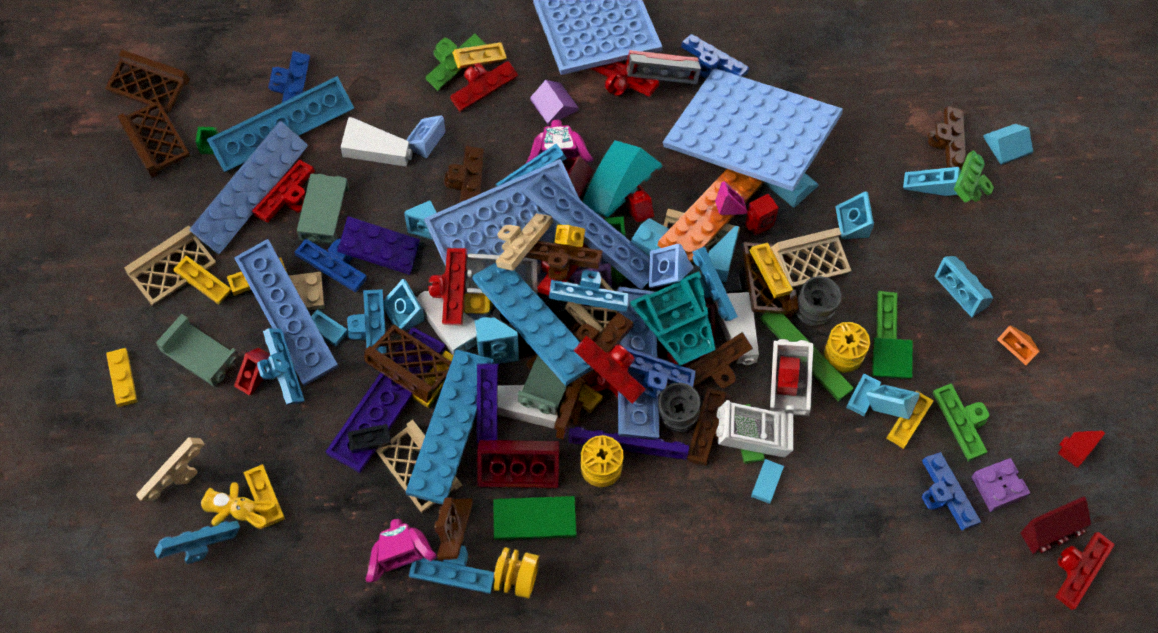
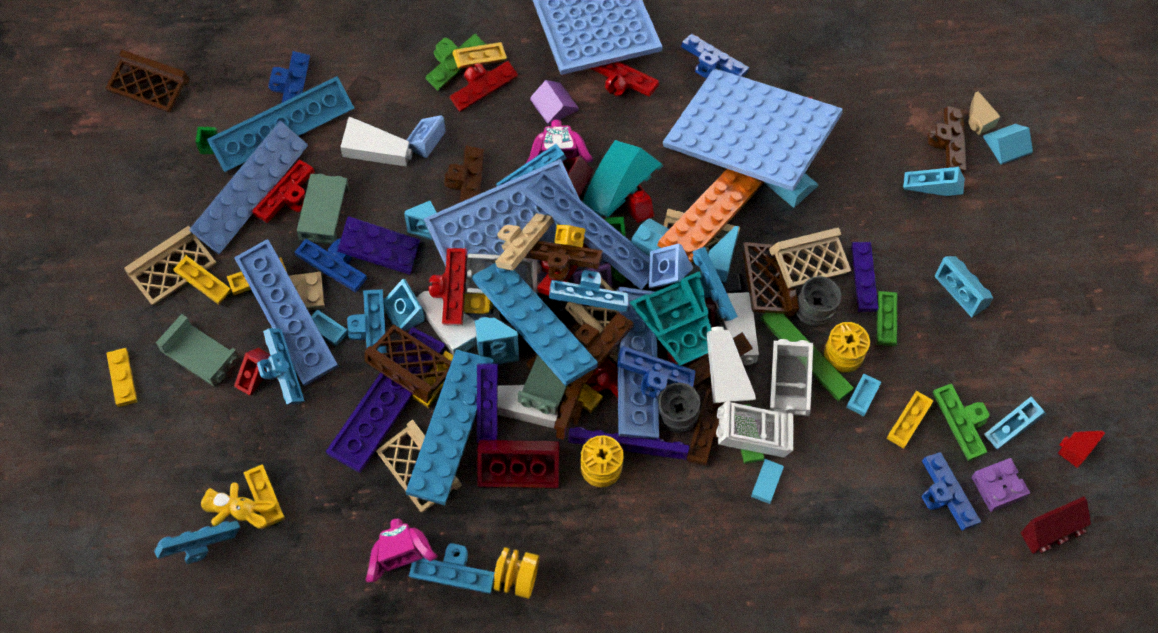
reddish brown fence [117,101,190,178] -> none
tan plate [136,437,205,501] -> none
black plate [348,424,391,453] -> none
reddish brown bracket [435,498,473,560] -> none
green tile [493,496,576,540] -> none
red plate [573,336,646,404] -> none
dark grey piece [626,50,701,84] -> none
dark pink slope [715,181,748,215] -> none
red brick [745,194,779,236] -> none
yellow plate [749,243,793,298] -> none
red slope [777,356,800,396] -> none
medium azure slope [835,191,874,239] -> none
medium azure slope [867,384,920,419] -> none
green tile [872,338,913,379] -> none
bright green plate [954,150,994,203] -> none
orange slope [997,325,1040,366] -> none
red plate [1055,532,1115,610] -> none
none -> white slope [707,327,756,404]
none -> dark purple plate [851,242,878,312]
none -> tan slope [968,91,1000,135]
none -> medium azure slope [984,397,1046,450]

